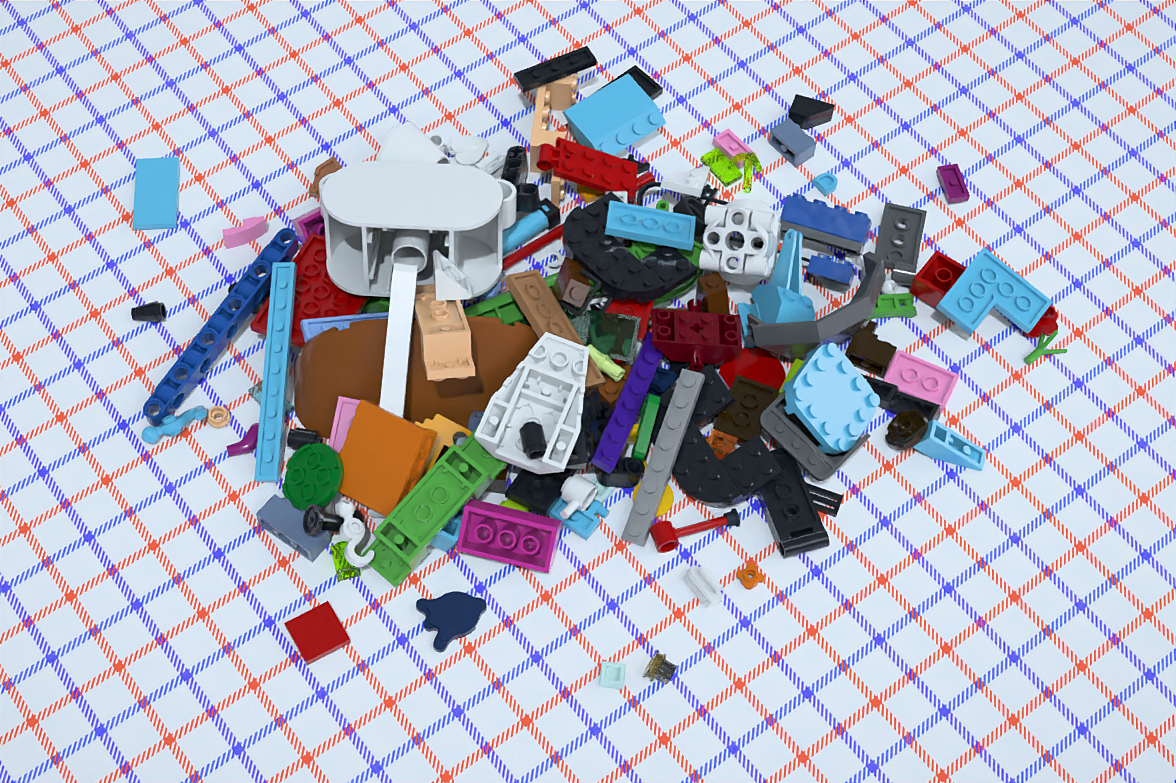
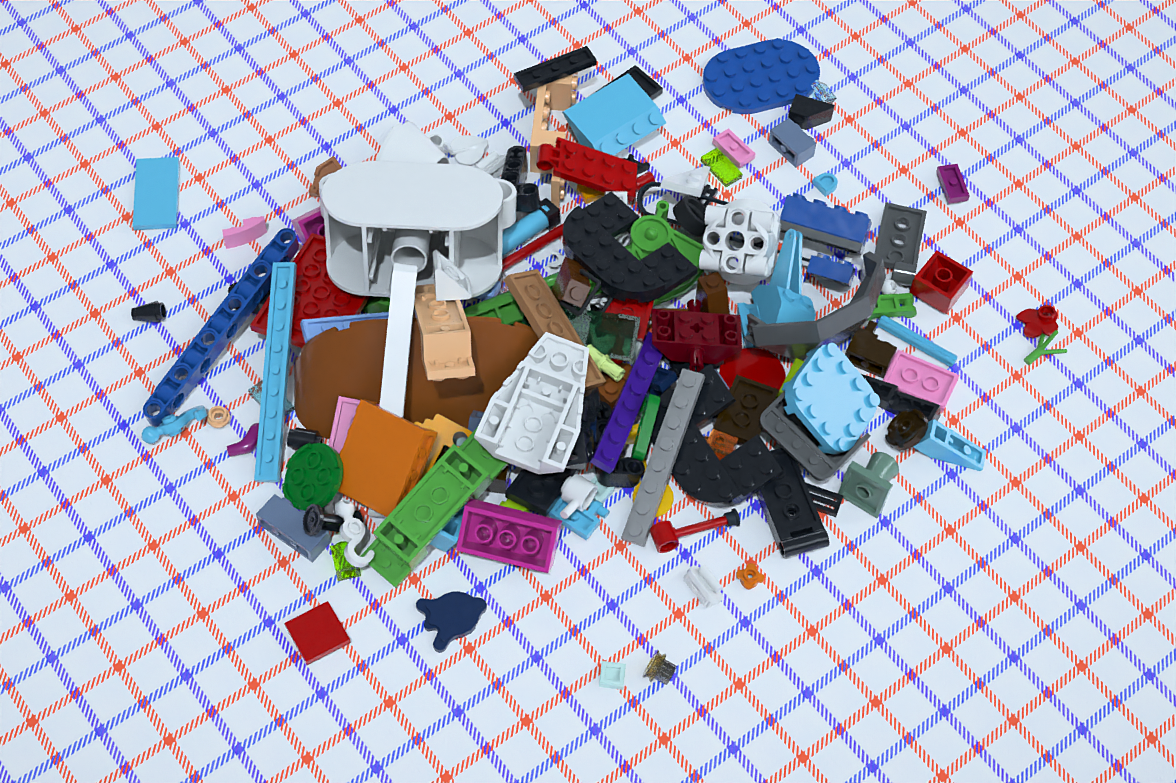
black brick [519,421,547,459] -> none
medium azure plate [605,200,696,251] -> none
clear neon green piece [728,151,762,193] -> none
medium azure plate [936,247,1053,335] -> none
none -> blue plate [702,38,820,114]
none -> clear light blue plate [811,80,837,104]
none -> sand green plant [838,452,899,518]
none -> medium azure axle [877,315,958,367]

